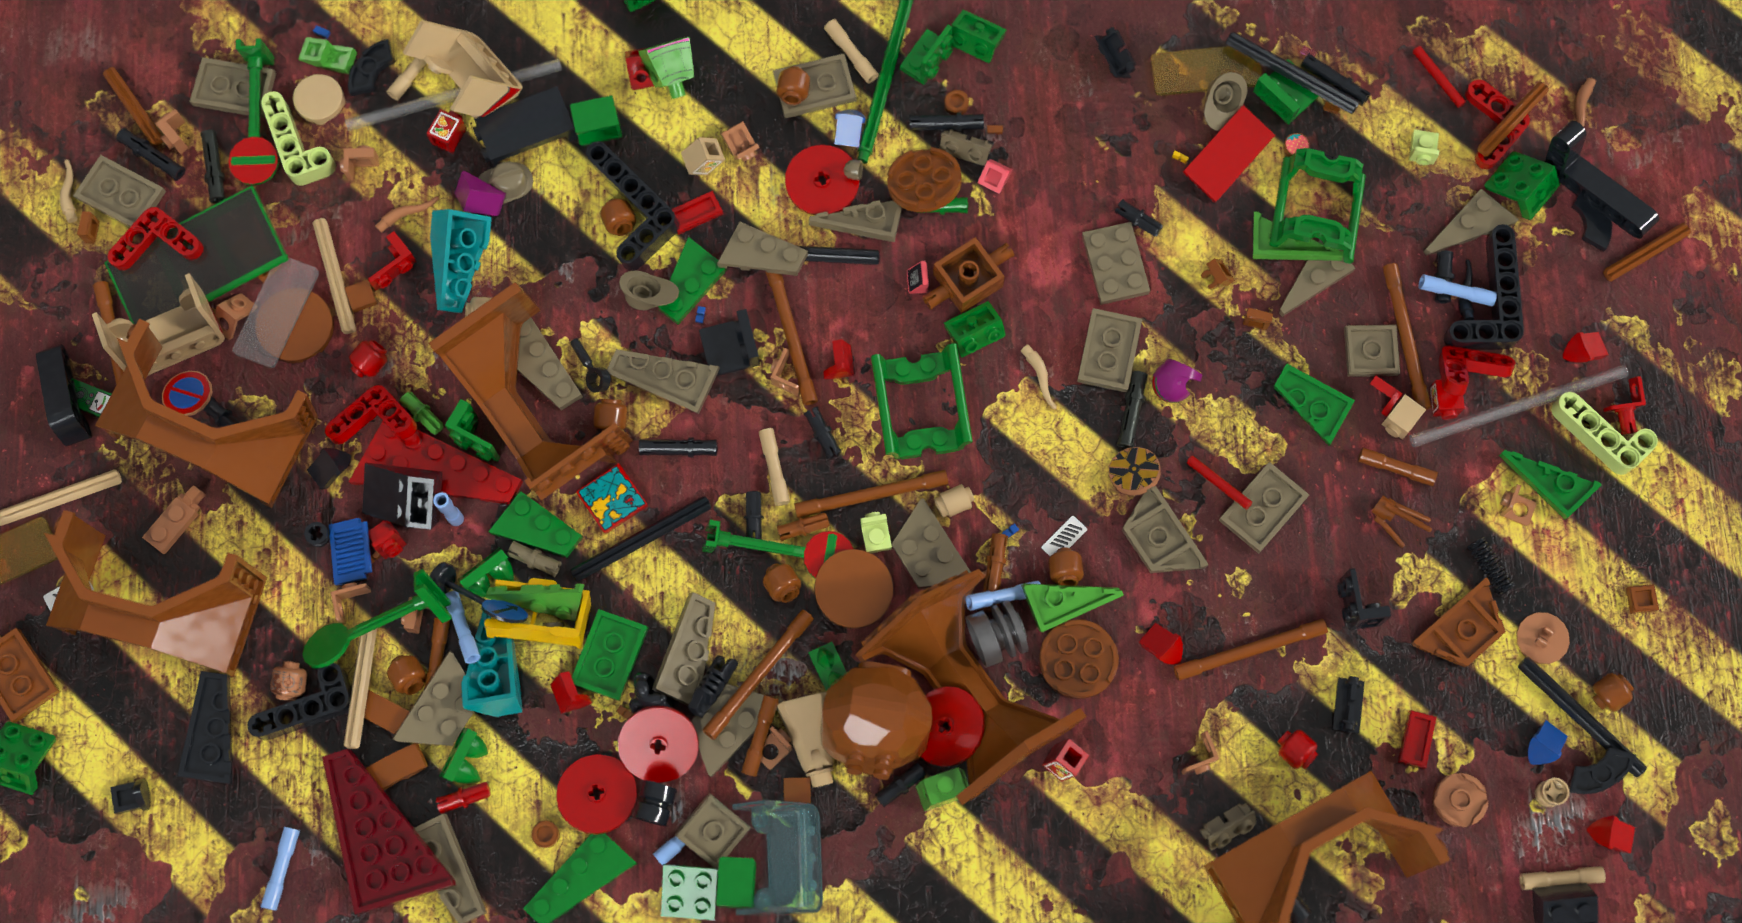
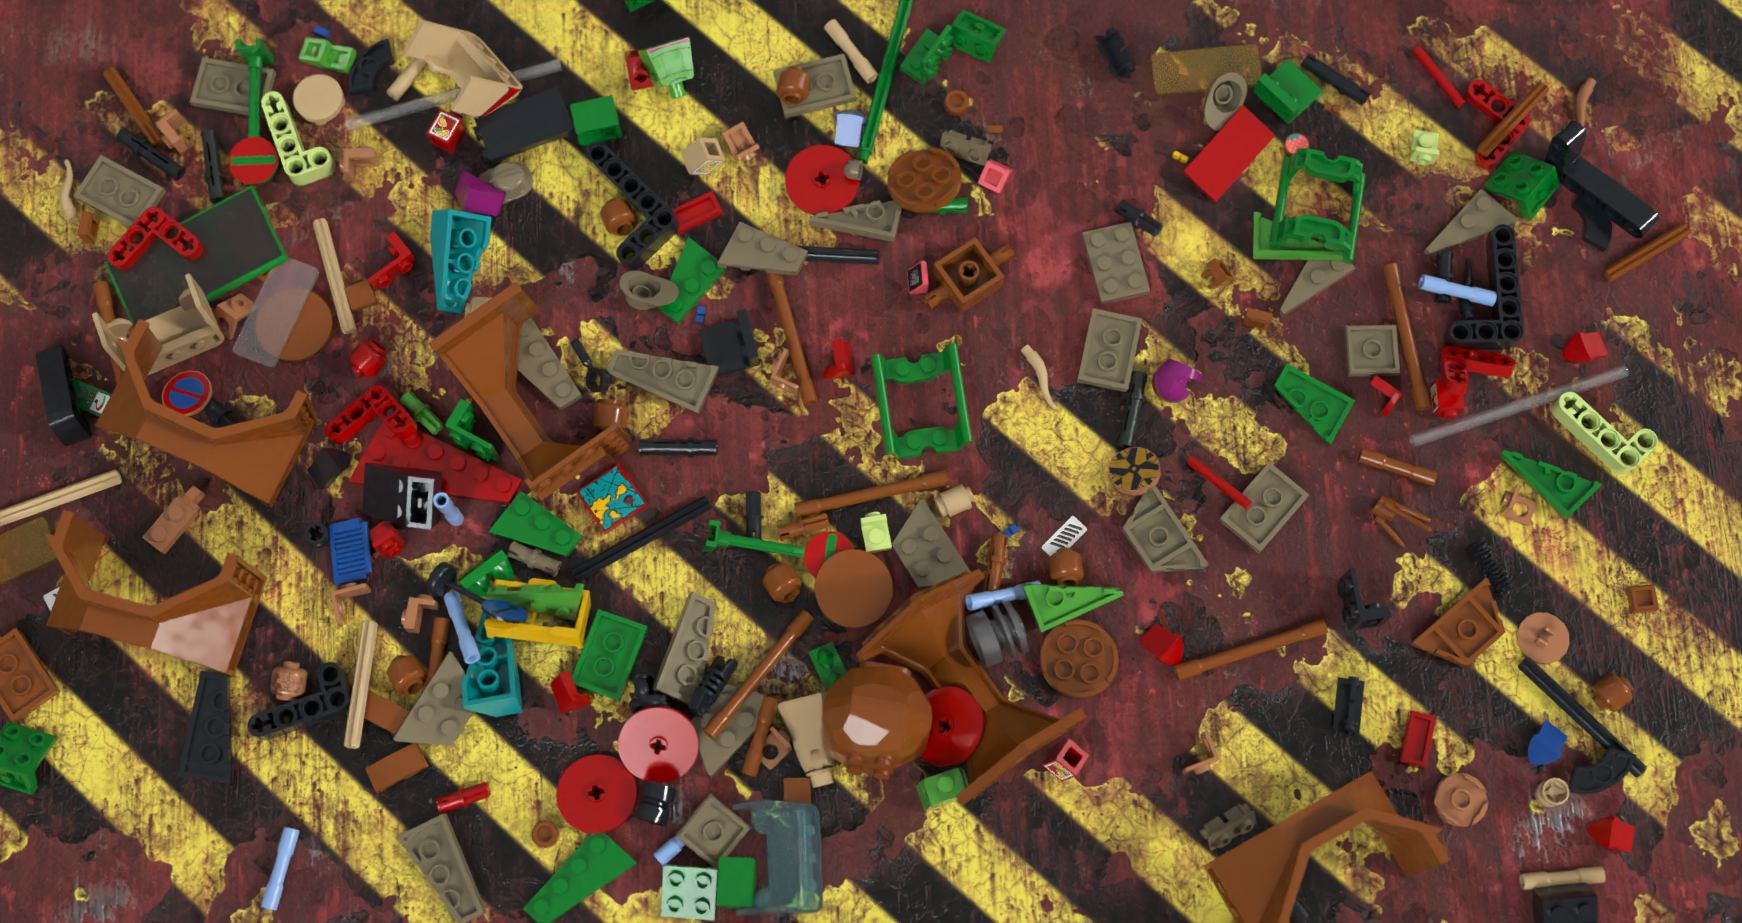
black tile [110,778,151,814] -> none
green piece [303,569,452,668] -> none
dark red wing [322,749,456,914] -> none
nougat animal [375,196,439,233] -> none
green tile [439,728,488,784] -> none
tan piece [759,428,790,506] -> none
black pin [804,406,842,459] -> none
black pin [875,762,927,807] -> none
black pin [910,112,984,132] -> none
green bracket [944,301,1006,357] -> none
black axle [1226,32,1359,114] -> none
red head [1278,730,1318,770] -> none
tan brick [1382,394,1426,440] -> none
red bracket [1603,376,1646,435] -> none

